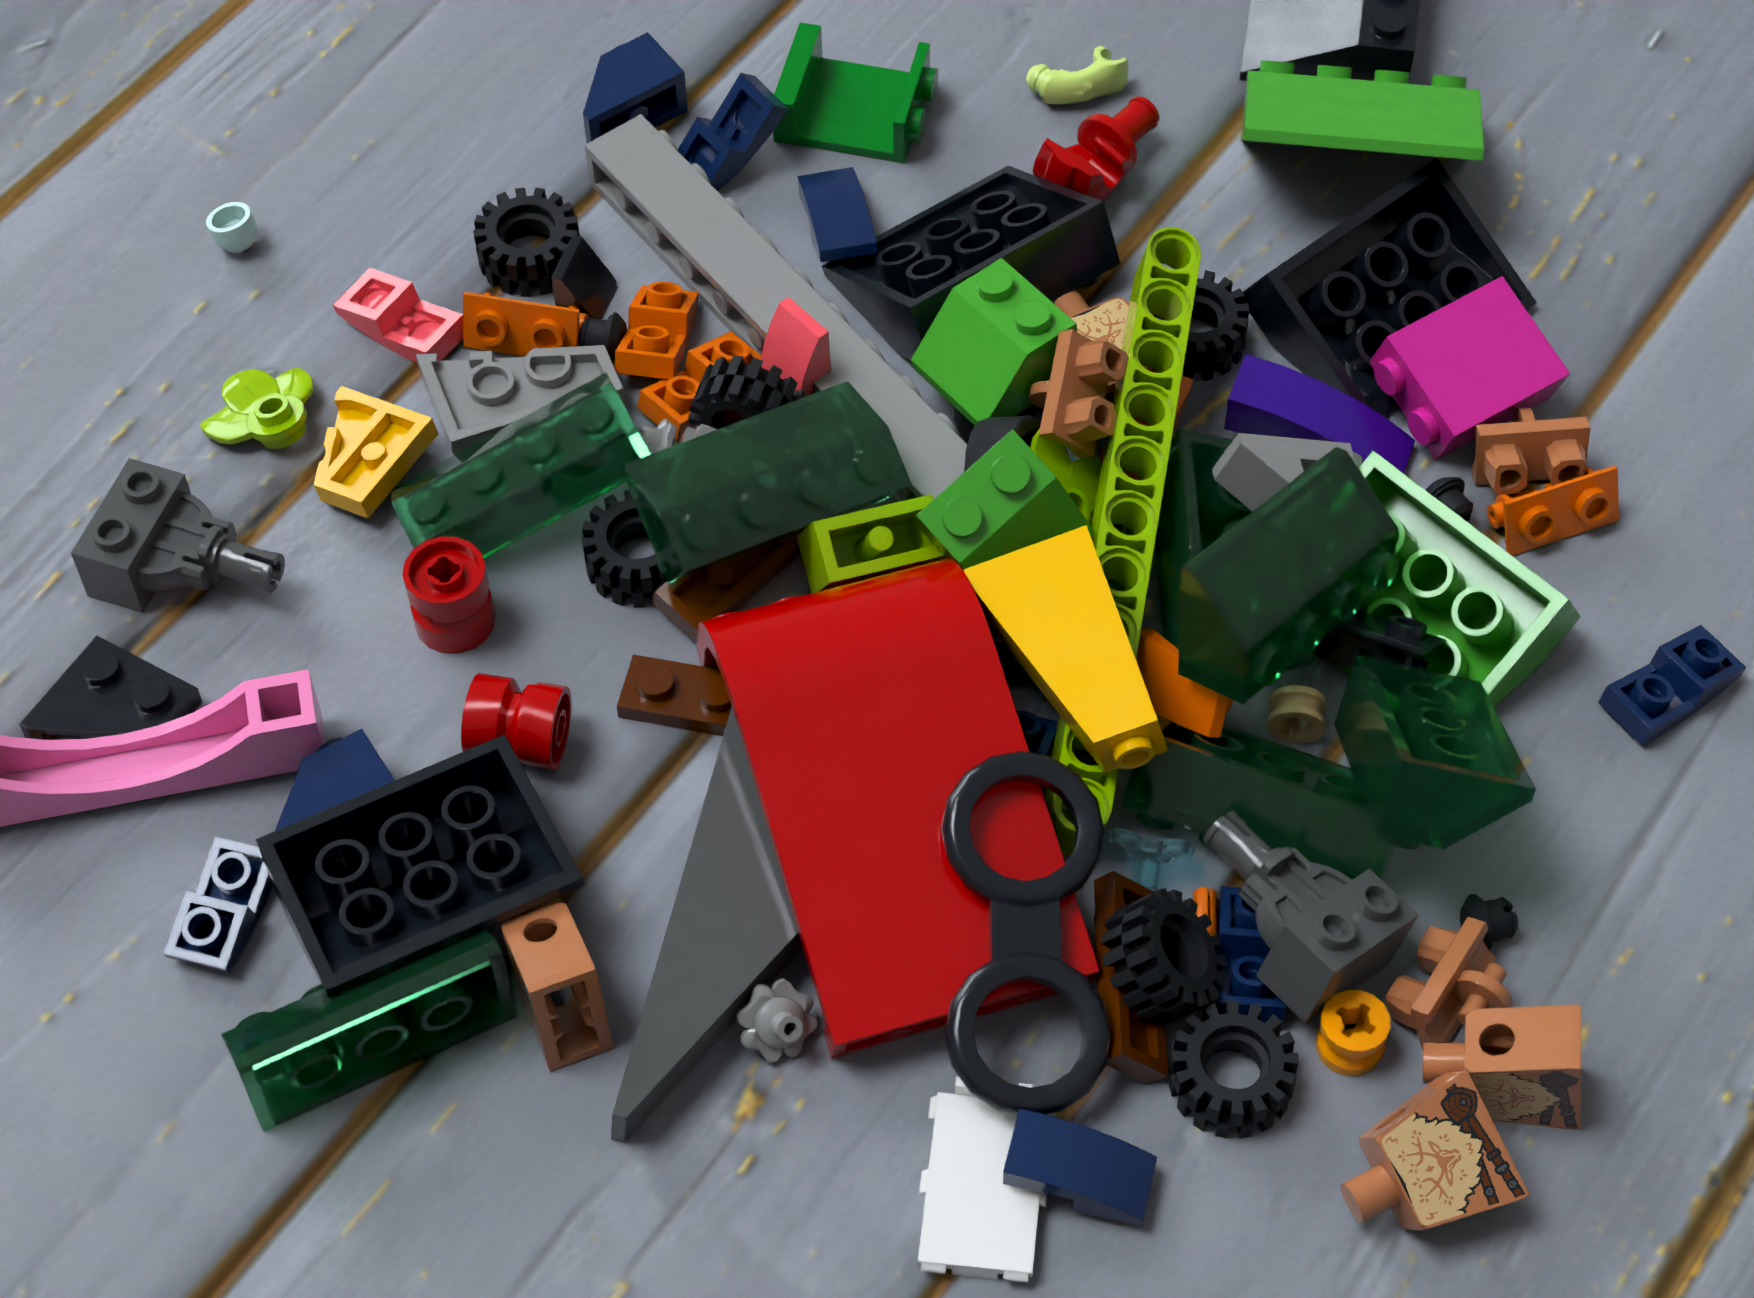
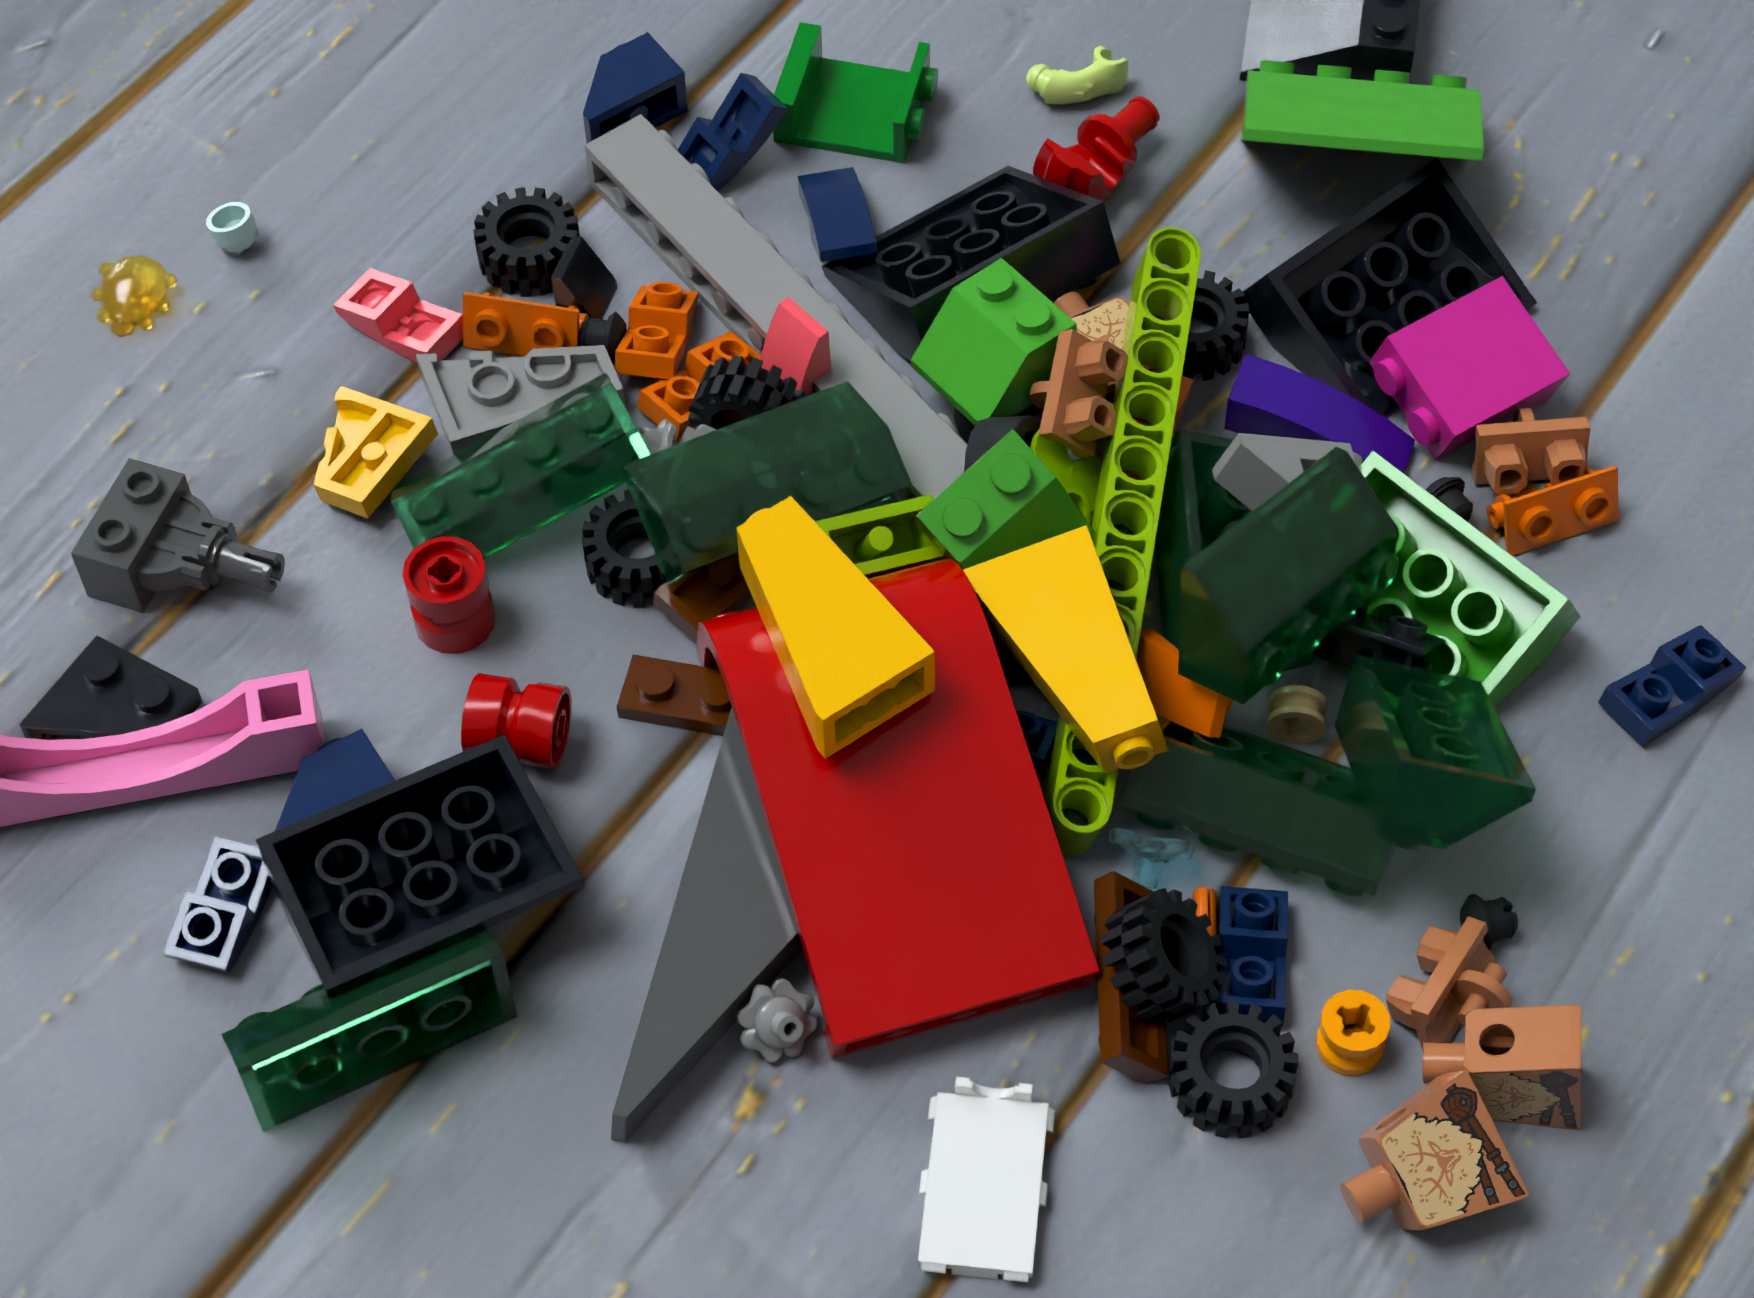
lime plate [200,367,314,449] -> none
nougat torso [500,902,614,1071] -> none
black bar [941,751,1112,1115] -> none
dark blue slope [1003,1108,1157,1226] -> none
dark grey brick [1203,810,1419,1023] -> none
none -> clear yellow piece [91,255,177,337]
none -> yellow slope [736,496,935,759]

